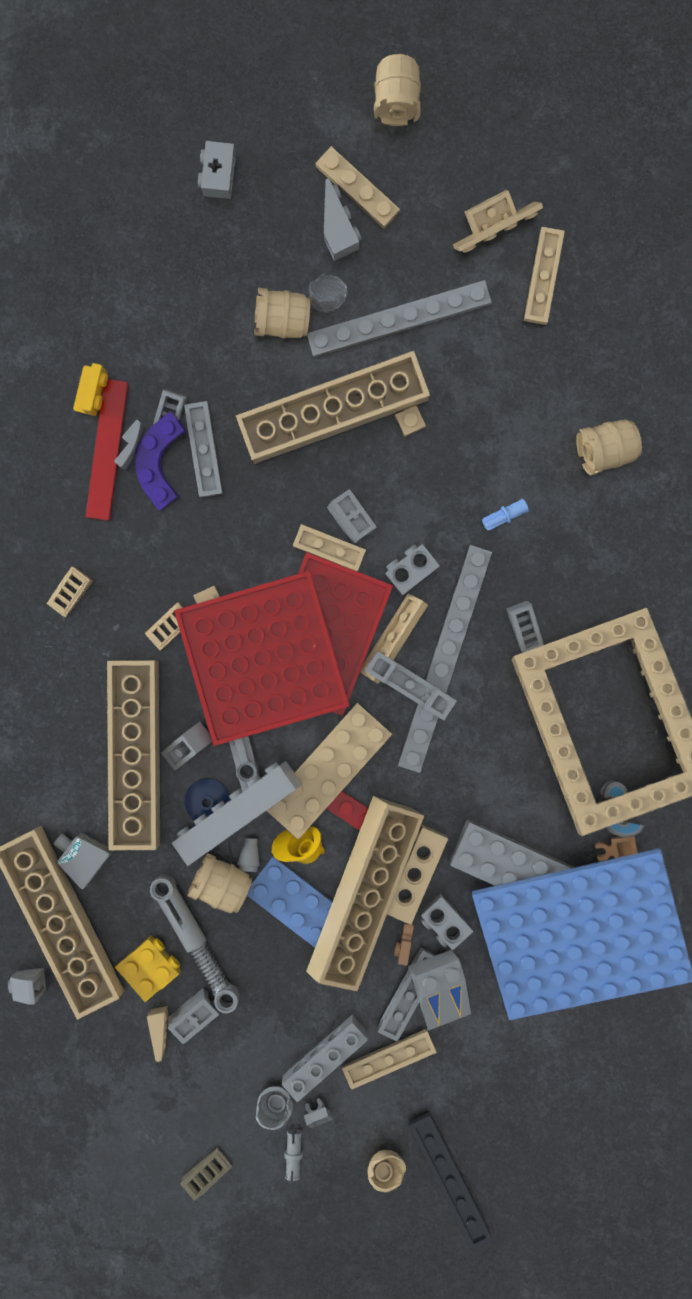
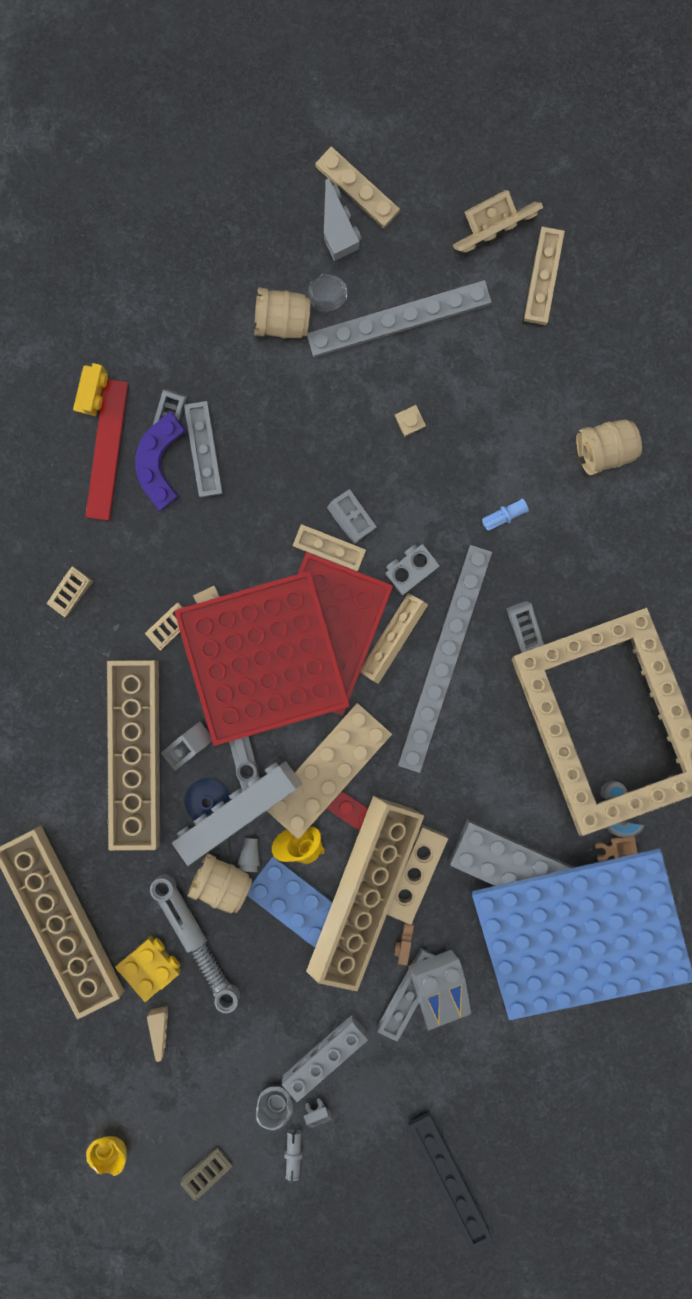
light grey slope [8,968,47,1005] -> none
light grey torso [53,833,114,890] -> none
light grey slope [114,419,144,470] -> none
light grey hinge [168,987,219,1044] -> none
light grey brick [198,141,236,199] -> none
tan brick [236,351,430,464] -> none
tan plate [342,1029,437,1090] -> none
light grey slope [364,651,456,720] -> none
tan hair [368,1150,406,1193] -> none
tan piece [374,54,421,126] -> none
light grey brick [420,893,473,950] -> none
none -> yellow hair [86,1136,127,1176]

